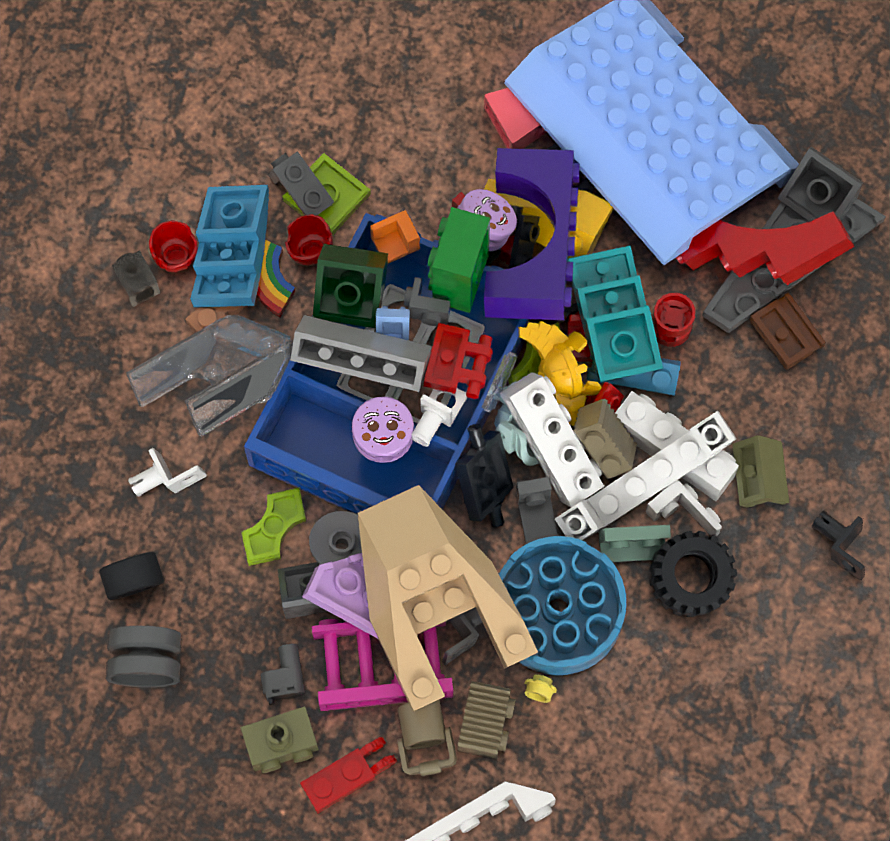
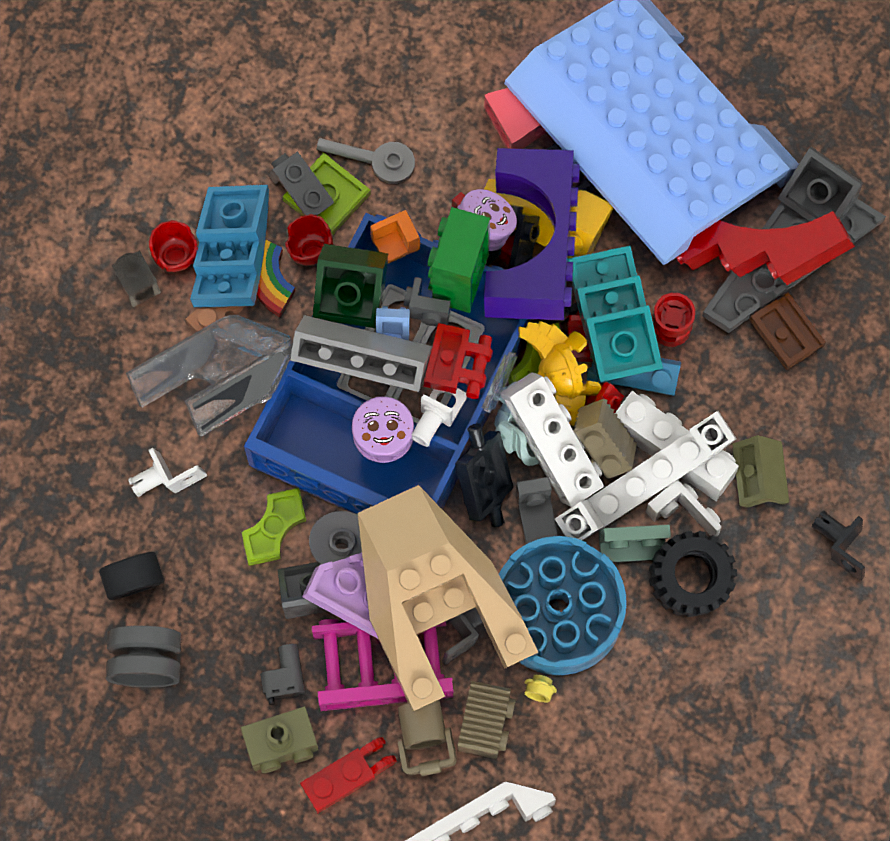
none -> light grey piece [316,138,415,184]

